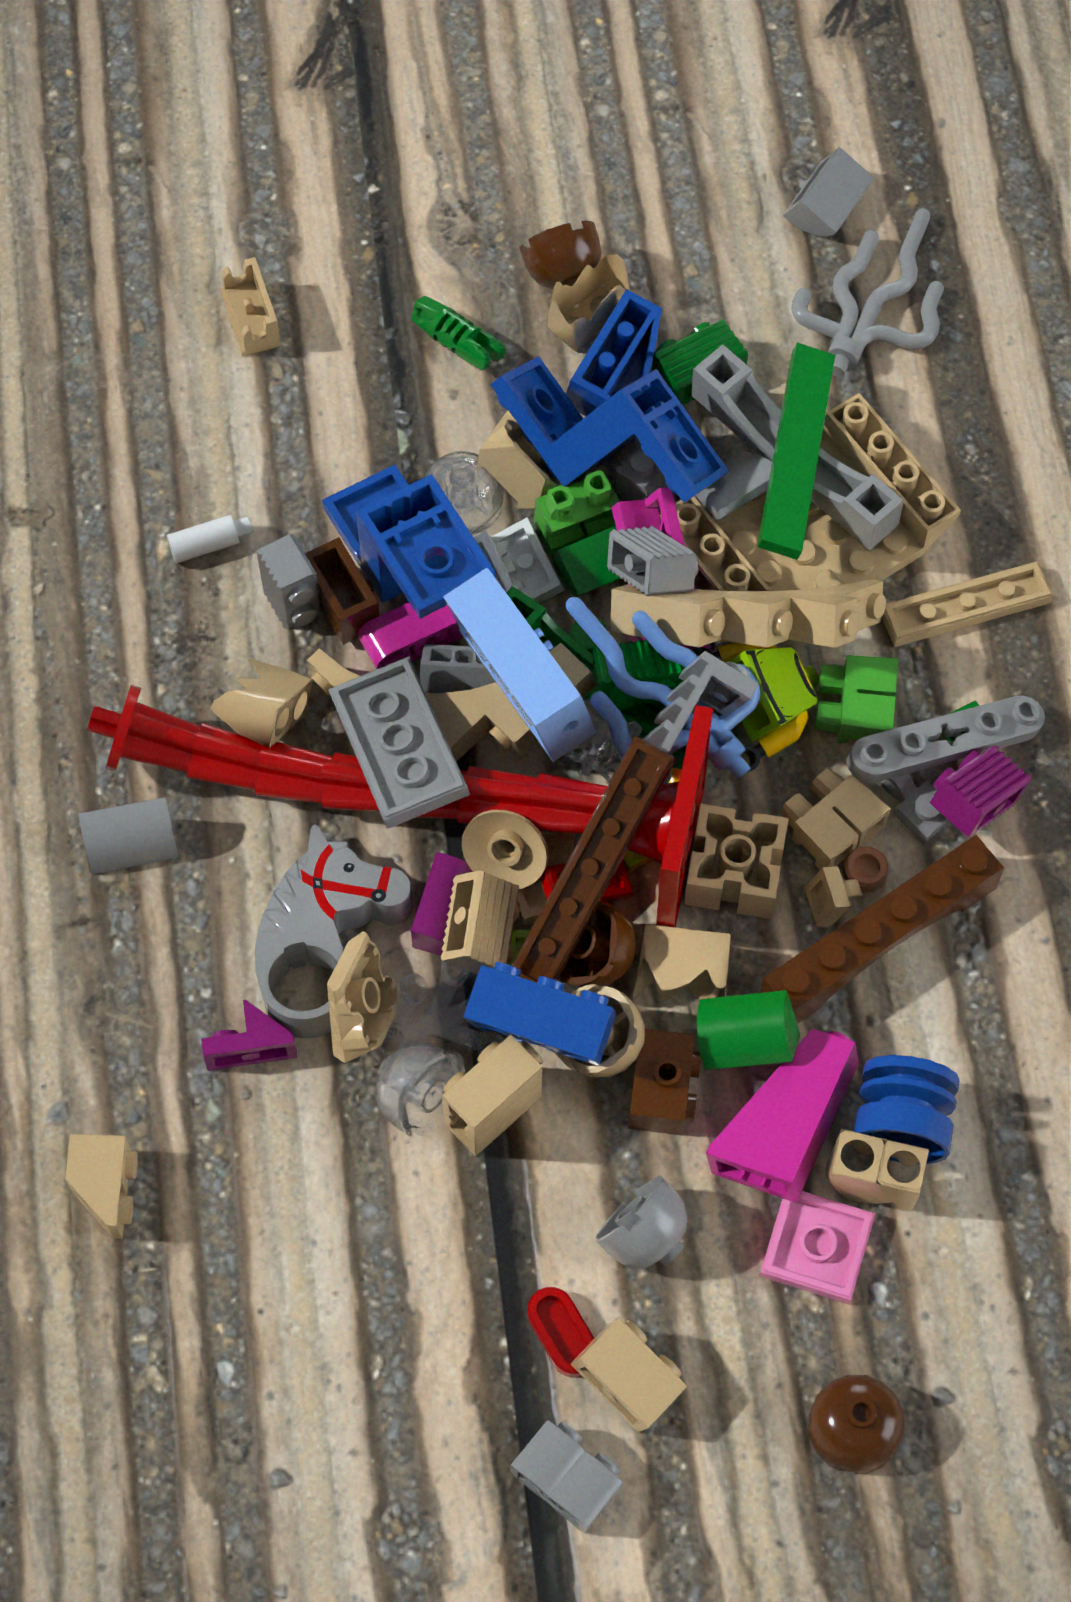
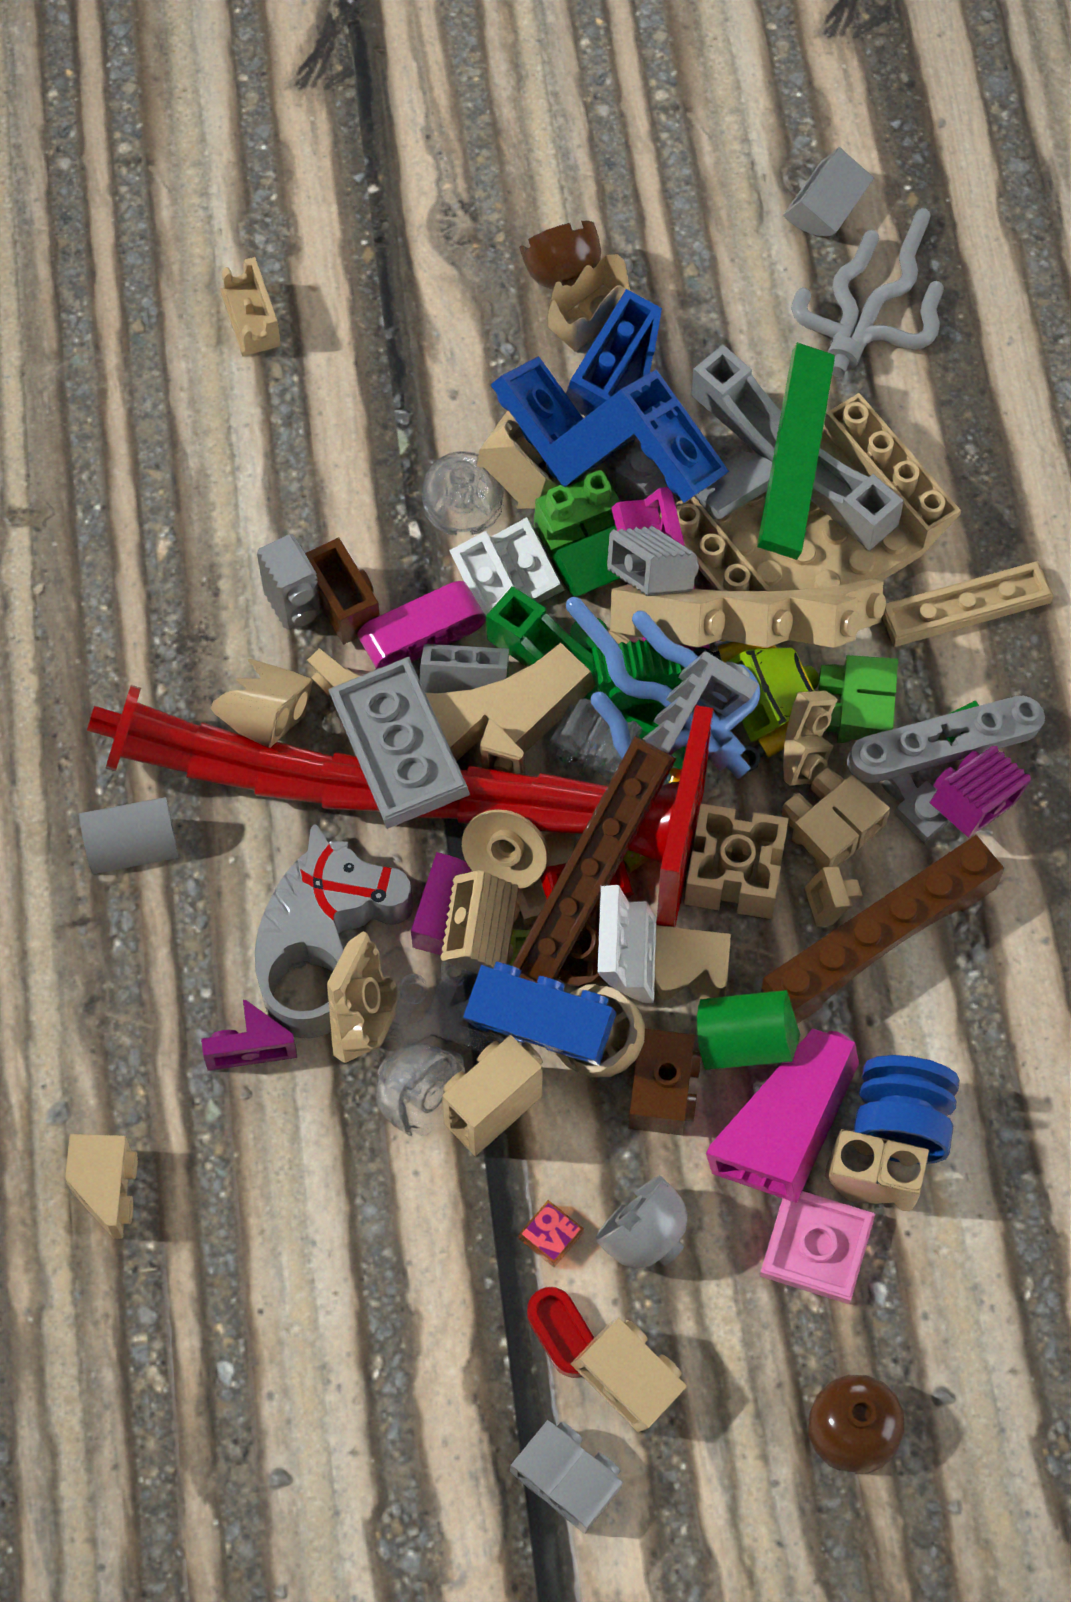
white cylinder [166,515,252,564] -> none
blue bracket [322,464,496,619] -> none
green hinge [411,296,507,371] -> none
light blue brick [443,567,597,762] -> none
green brick [652,319,748,405] -> none
nougat tile [843,847,889,893] -> none
none -> tan slope [480,719,526,775]
none -> tile [518,1200,584,1267]
none -> white slope [598,885,656,1003]
none -> tan slope [783,691,838,786]

